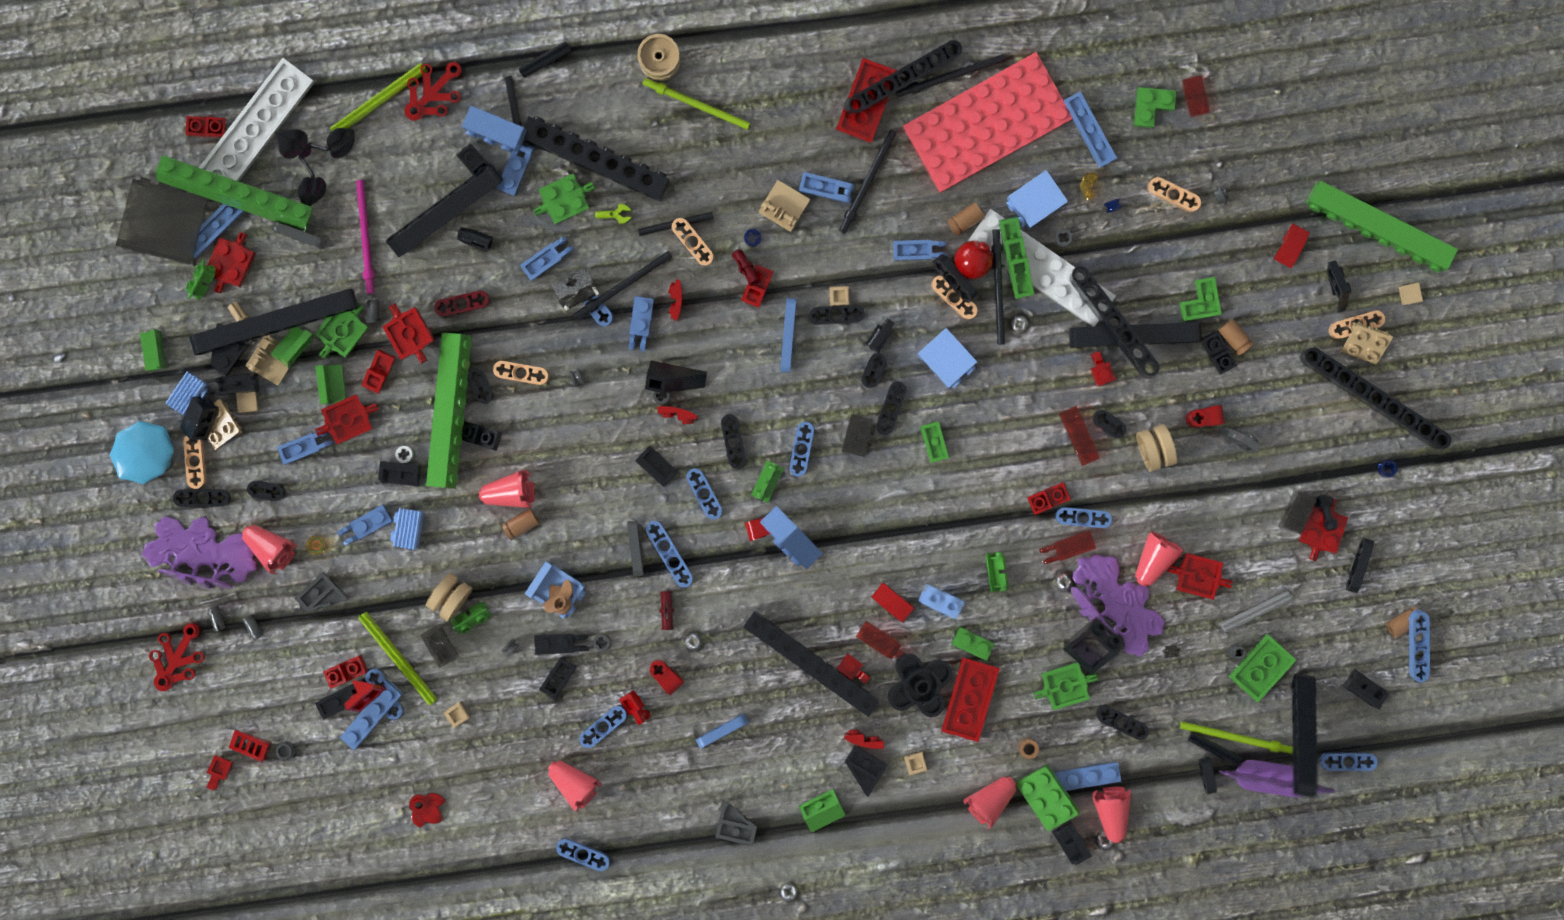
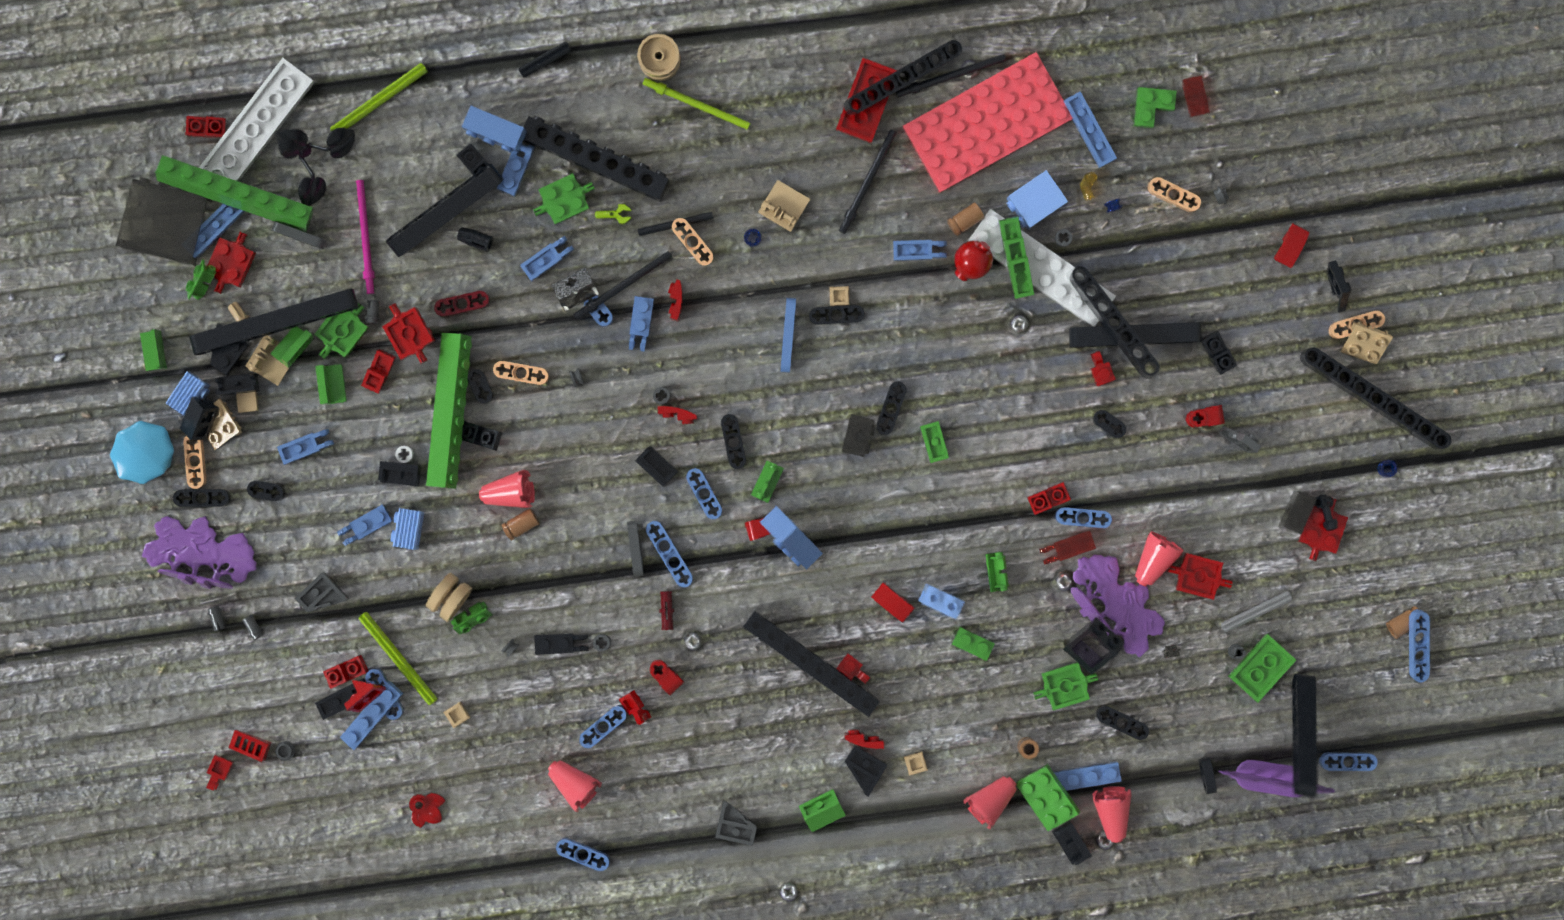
red plant [149,623,205,691] -> none
coral cone [242,525,297,574] -> none
clear yellow tile [306,536,326,555] -> none
red plate [315,394,378,445] -> none
red plant [404,62,462,121] -> none
clear smoke brick [420,624,460,668] -> none
black bar [504,76,522,126] -> none
light blue panel [525,561,586,619] -> none
black slope [539,657,577,701] -> none
medium nougat plate [542,579,573,615] -> none
black slope [645,361,707,393] -> none
medium blue beam [695,713,749,748] -> none
dark red pin [731,249,760,286] -> none
red slope [741,264,774,308] -> none
medium blue beam [790,422,814,477] -> none
medium blue plate [799,172,855,204] -> none
clear red hinge [855,621,905,659] -> none
black beam [862,353,886,388] -> none
black hinge [865,318,895,353] -> none
black plant [888,653,952,717] -> none
light blue panel [917,328,977,389] -> none
light nougat beam [932,275,977,320] -> none
black beam [933,254,977,303] -> none
red plate [941,657,1000,742] -> none
black bar [991,229,1005,345] -> none
clear red plate [1058,406,1100,466] -> none
tan wheel [1136,424,1177,472] -> none
bright green plate [1179,277,1222,322] -> none
lime bar [1180,721,1293,755] -> none
black axle [1188,732,1242,766] -> none
medium nougat piece [1218,318,1254,355] -> none
bright green brick [1305,180,1458,273] -> none
black hinge [1343,669,1389,710] -> none
black beam [1346,538,1374,593] -> none
tan tile [1398,283,1423,306] -> none

